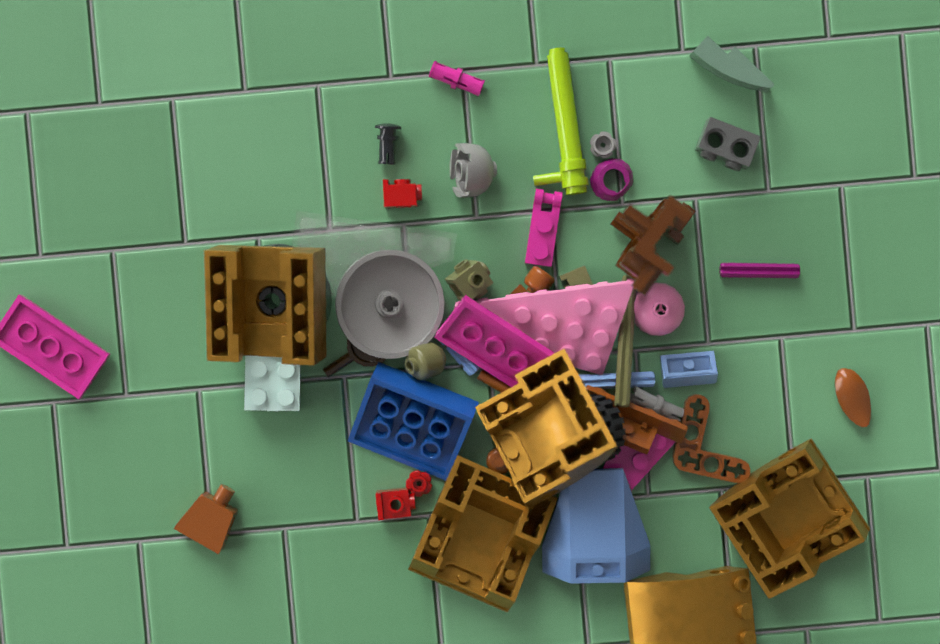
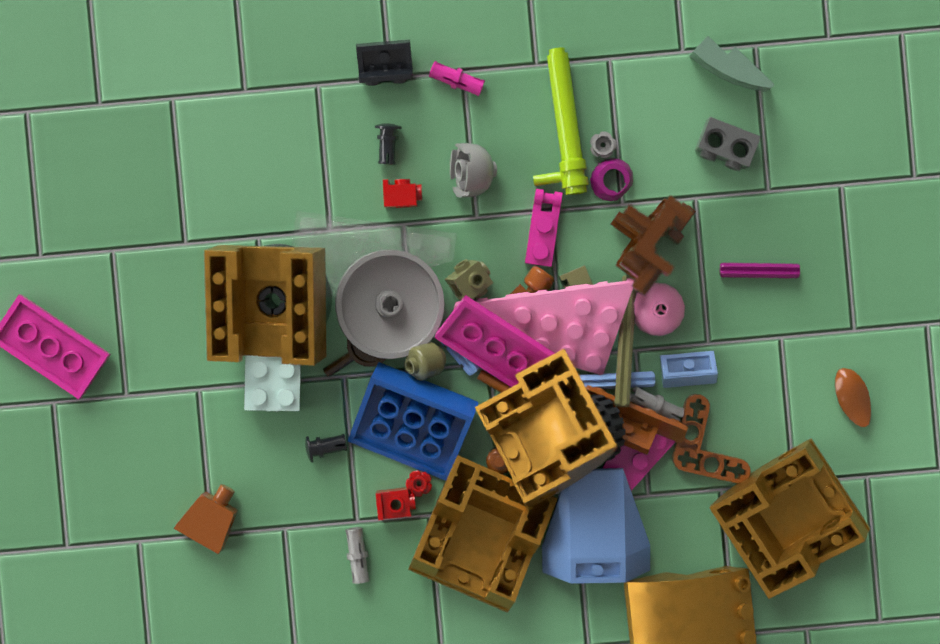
none -> black pin [305,434,347,463]
none -> light grey pin [345,527,370,584]
none -> black bracket [356,39,413,86]

